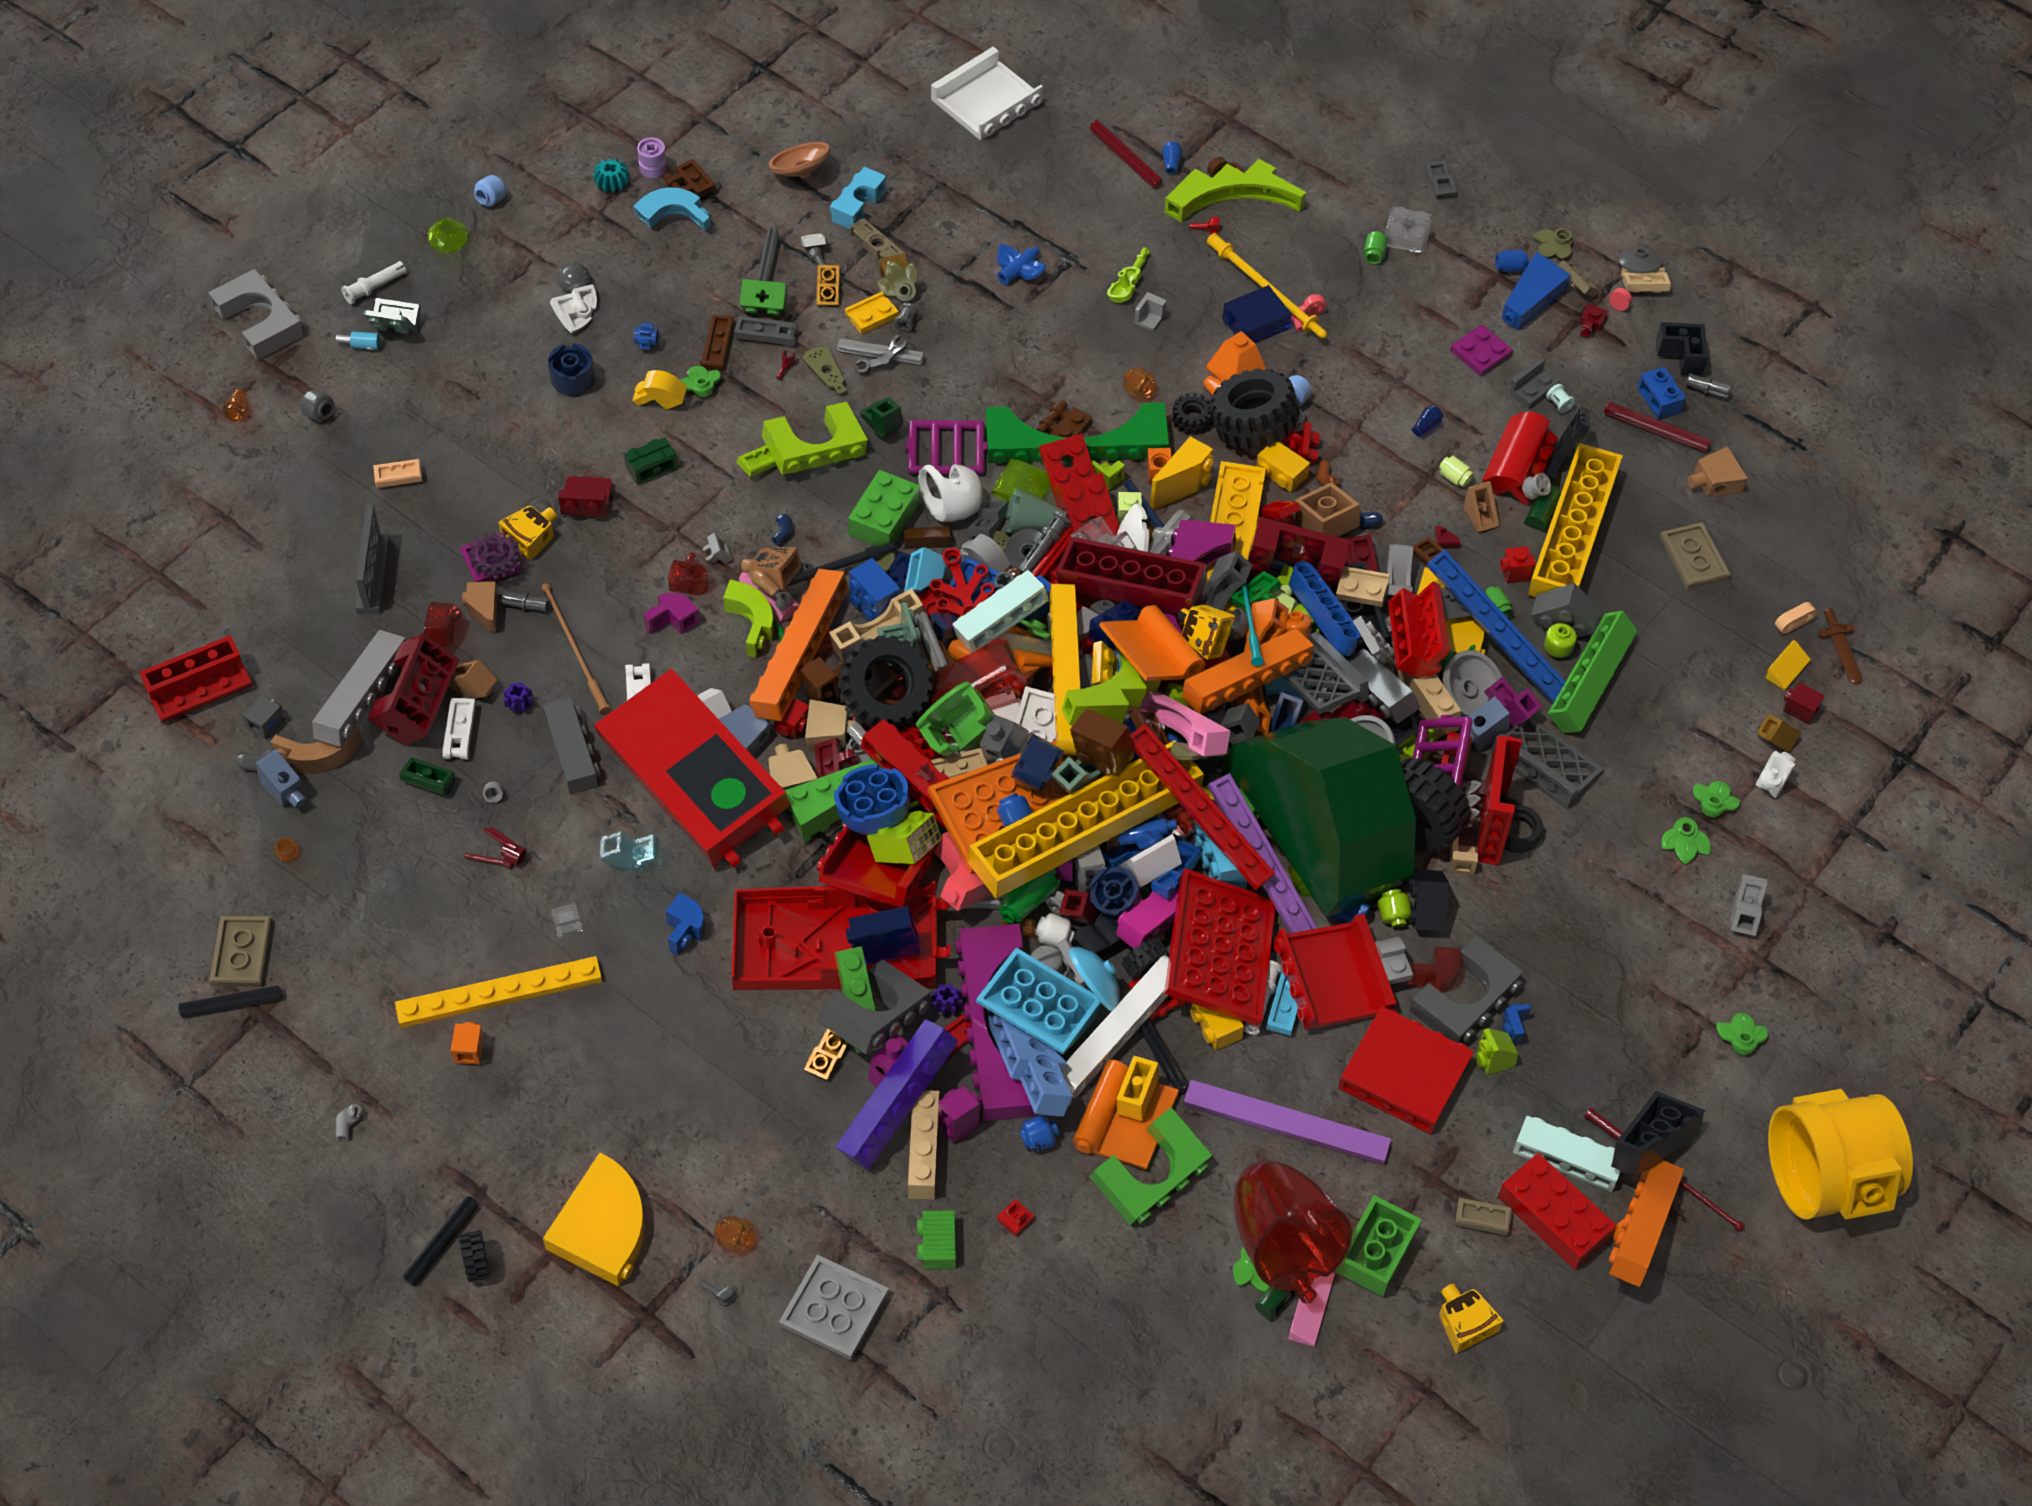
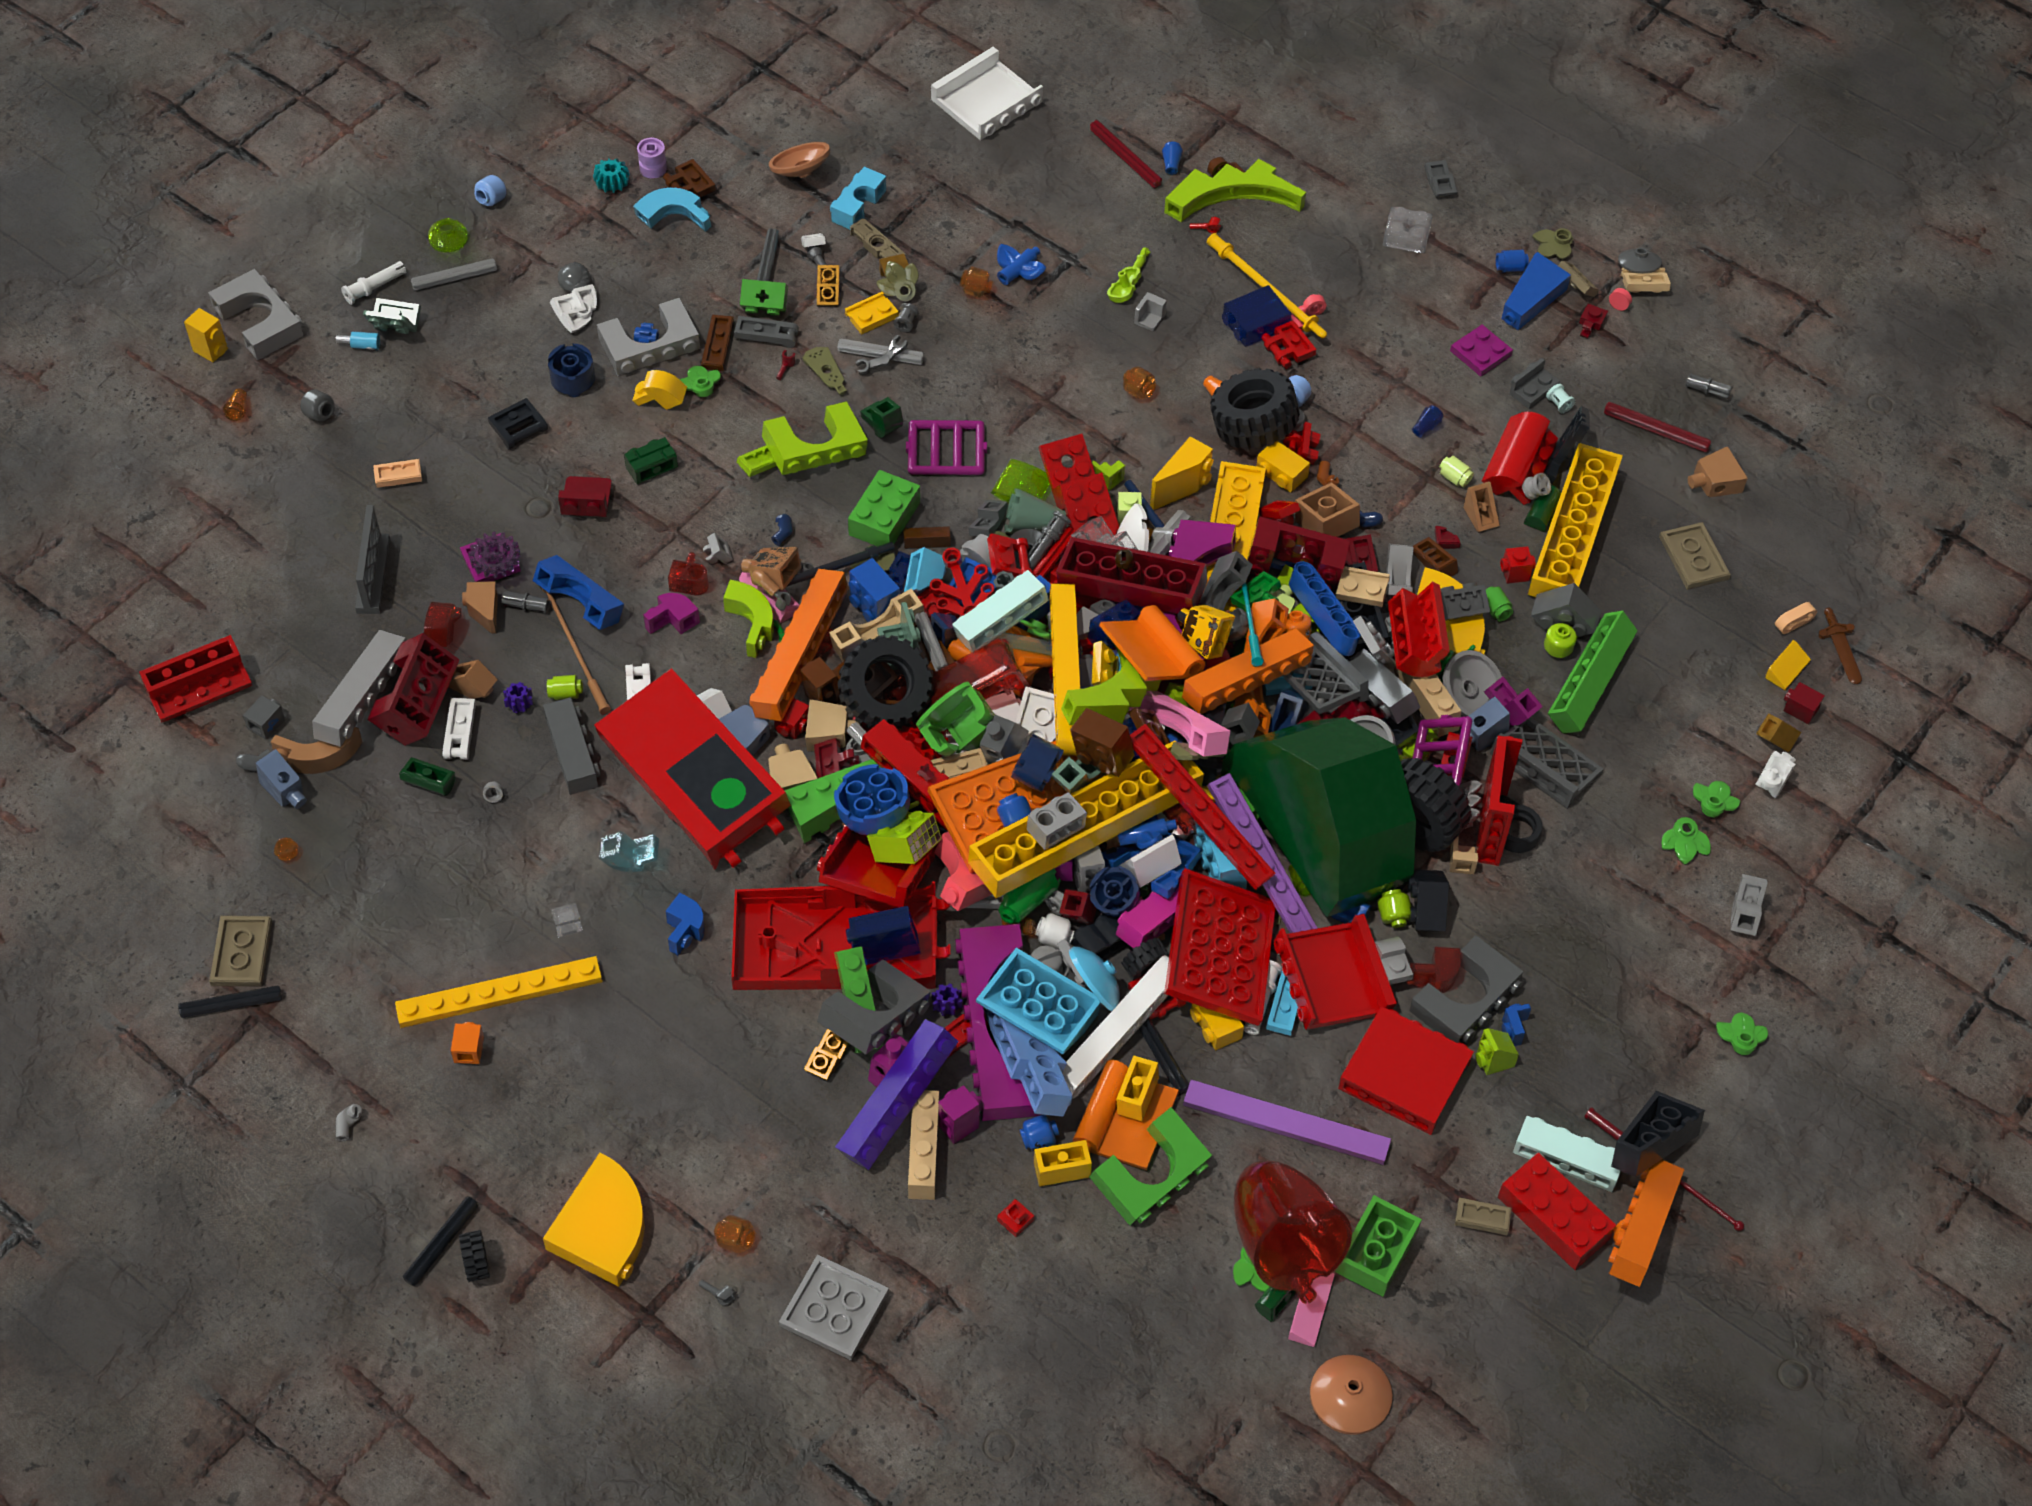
dark red plant [463,827,527,869] -> none
yellow torso [498,506,557,561] -> none
bright green brick [917,1210,956,1270] -> none
white piece [918,464,983,522] -> none
green arch [986,403,1169,464] -> none
reddish brown plate [1036,400,1092,438] -> none
orange brick [1147,448,1171,484] -> none
black tyre [1172,393,1212,435] -> none
orange slope [1206,331,1267,381] -> none
bright green brick [1363,231,1388,264] -> none
blue tile [1426,549,1566,705] -> none
yellow torso [1439,1284,1503,1354] -> none
blue brick [1637,367,1686,420] -> none
black brick [1656,322,1708,375] -> none
yellow cylinder [1768,1089,1913,1220] -> none
none -> yellow brick [184,308,228,362]
none -> light grey axle [411,258,497,290]
none -> black plate [488,398,548,449]
none -> blue arch [533,555,624,630]
none -> lime brick [547,675,583,700]
none -> light grey arch [597,298,700,376]
none -> clear orange head [959,266,993,298]
none -> red plate [987,533,1033,579]
none -> light grey brick [1027,792,1087,850]
none -> yellow brick [1034,1140,1092,1187]
none -> dark brown hinge [1115,549,1134,570]
none -> red plate [1261,320,1317,369]
none -> nougat dish [1310,1355,1392,1435]

